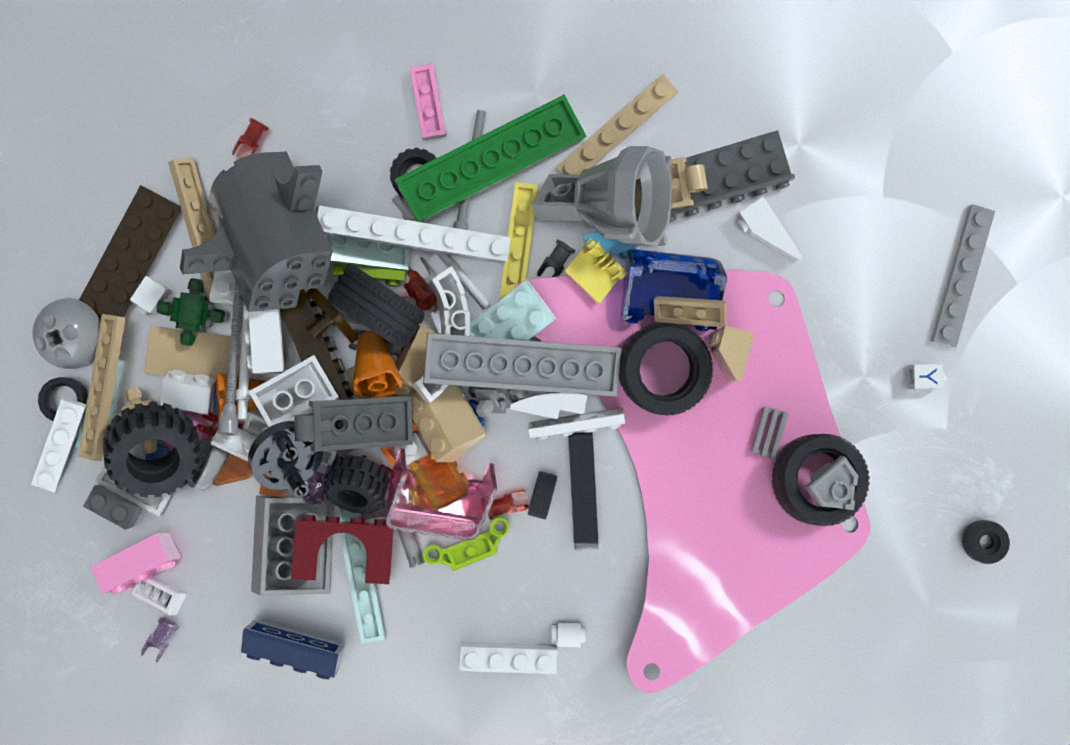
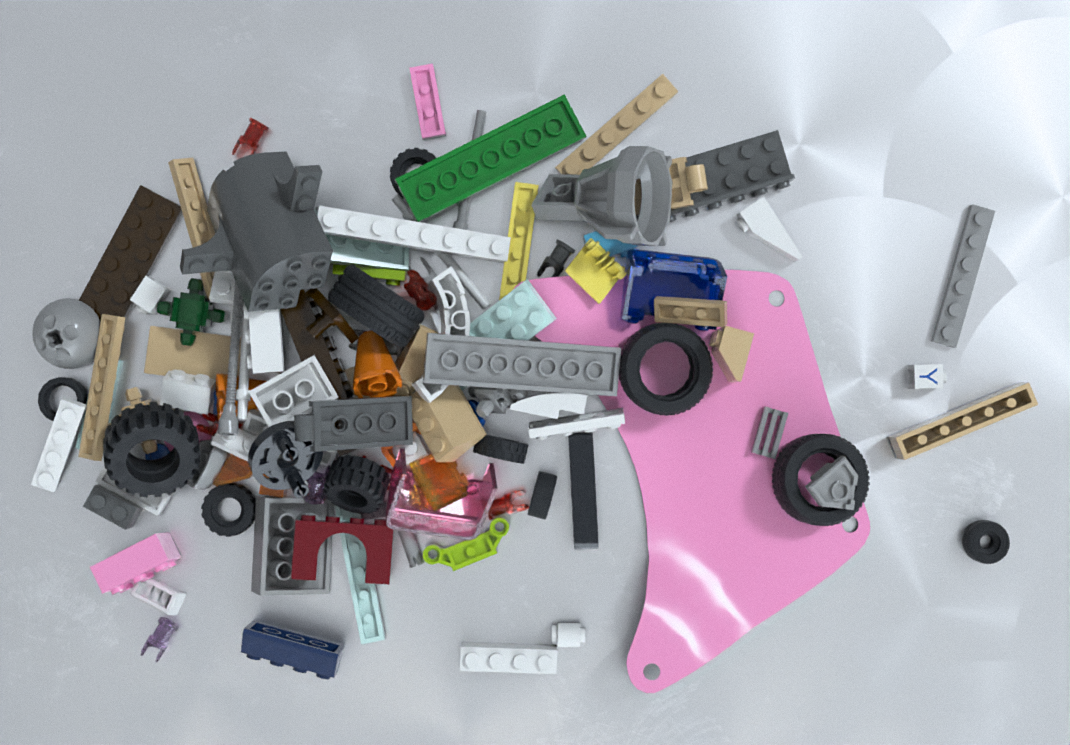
none -> black tyre [201,483,256,537]
none -> black tyre [473,435,528,464]
none -> tan brick [889,382,1038,460]

